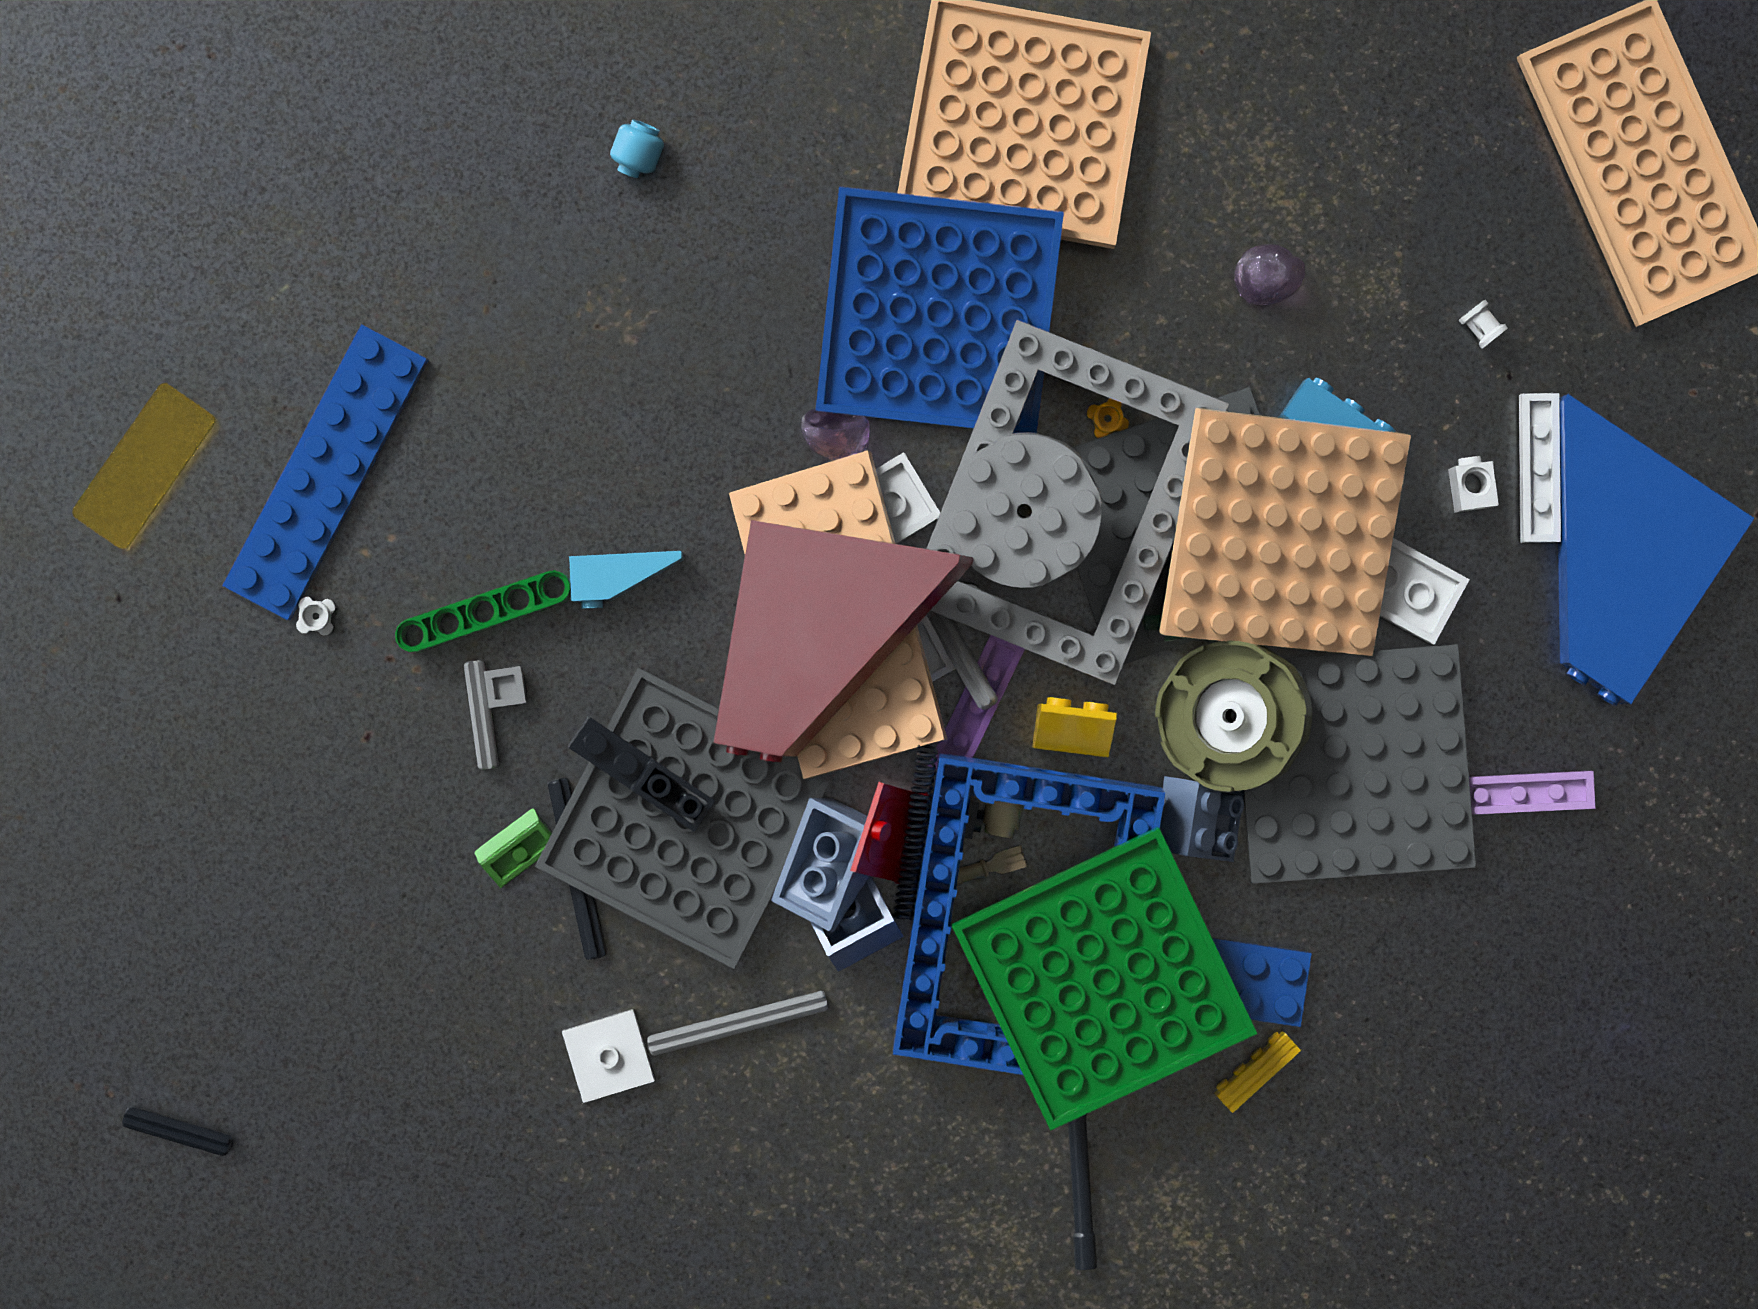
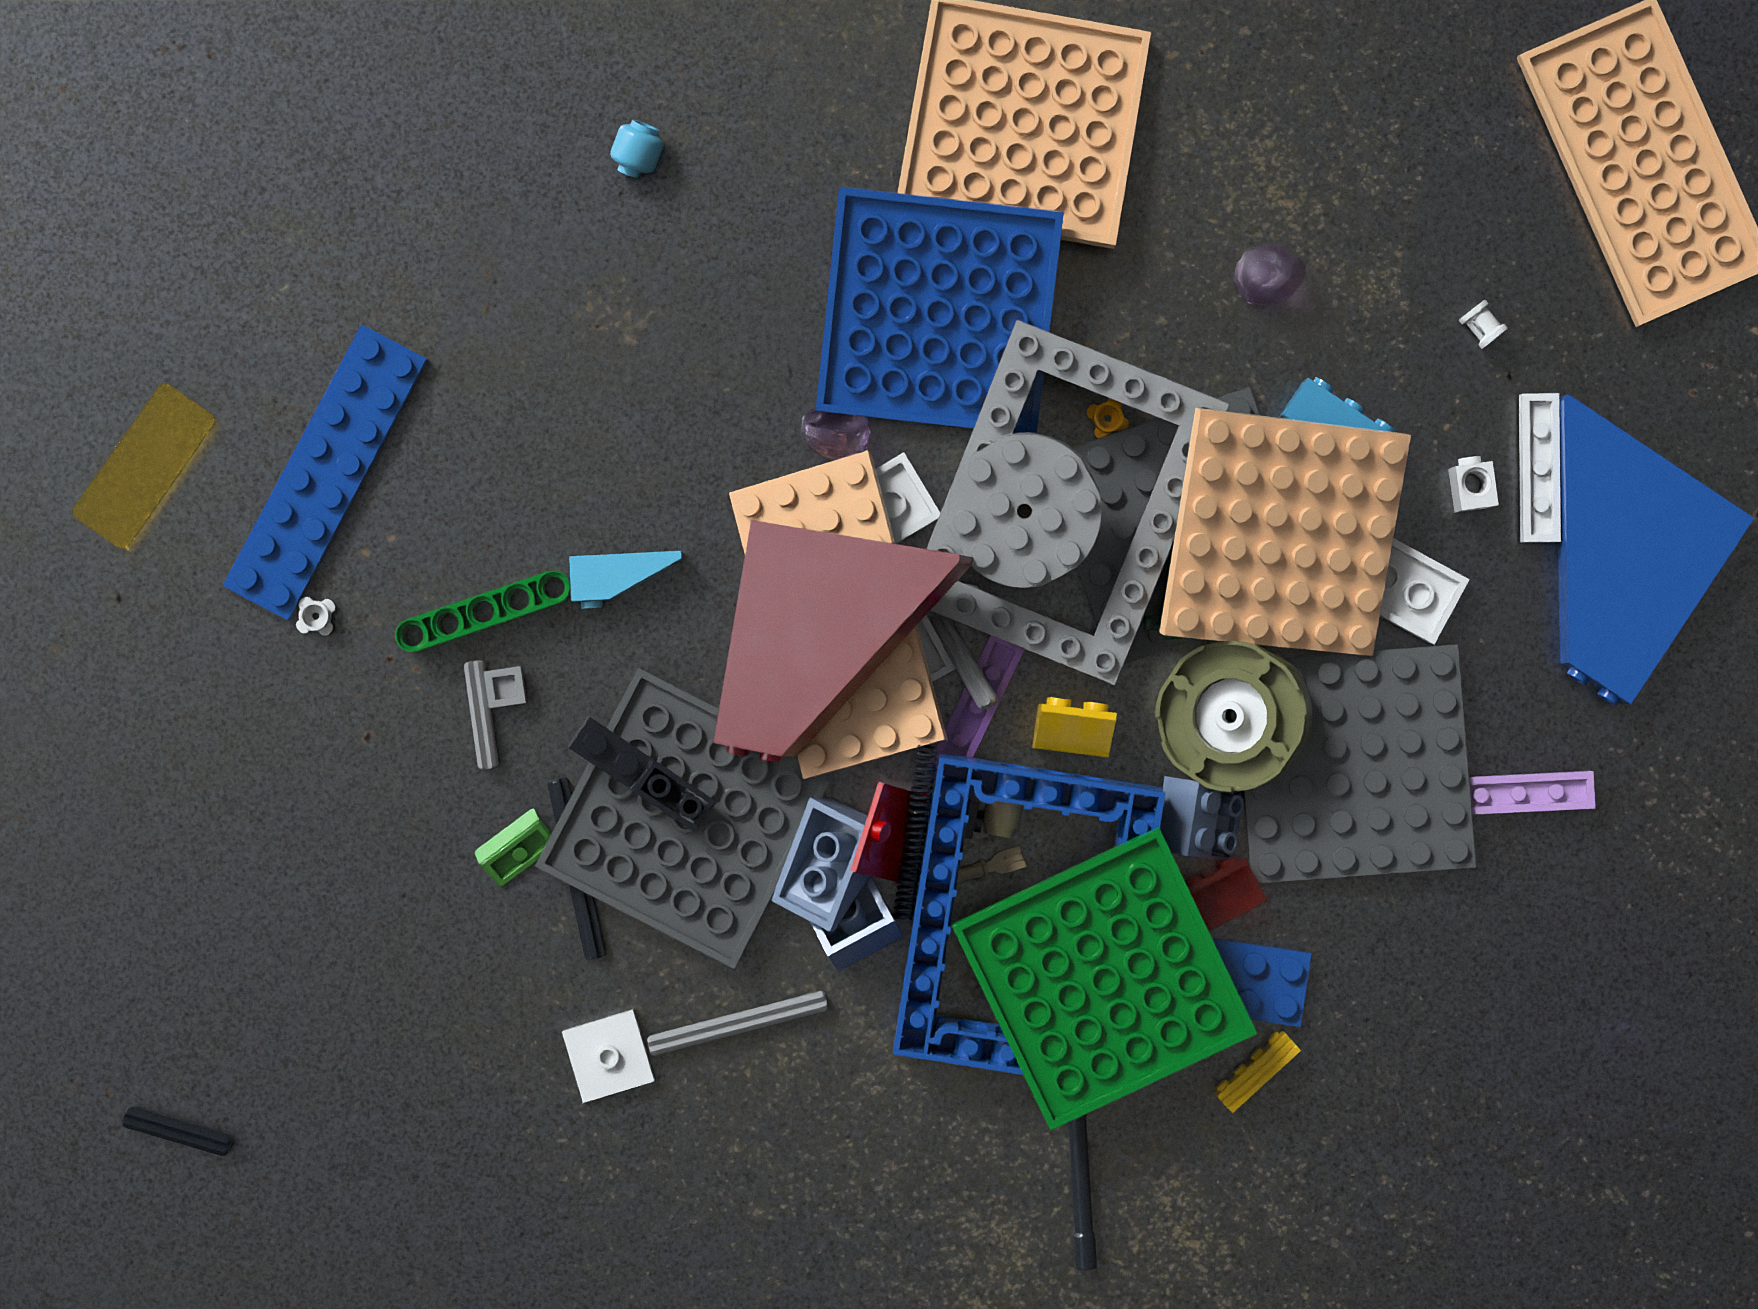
none -> clear red bracket [1185,857,1267,932]

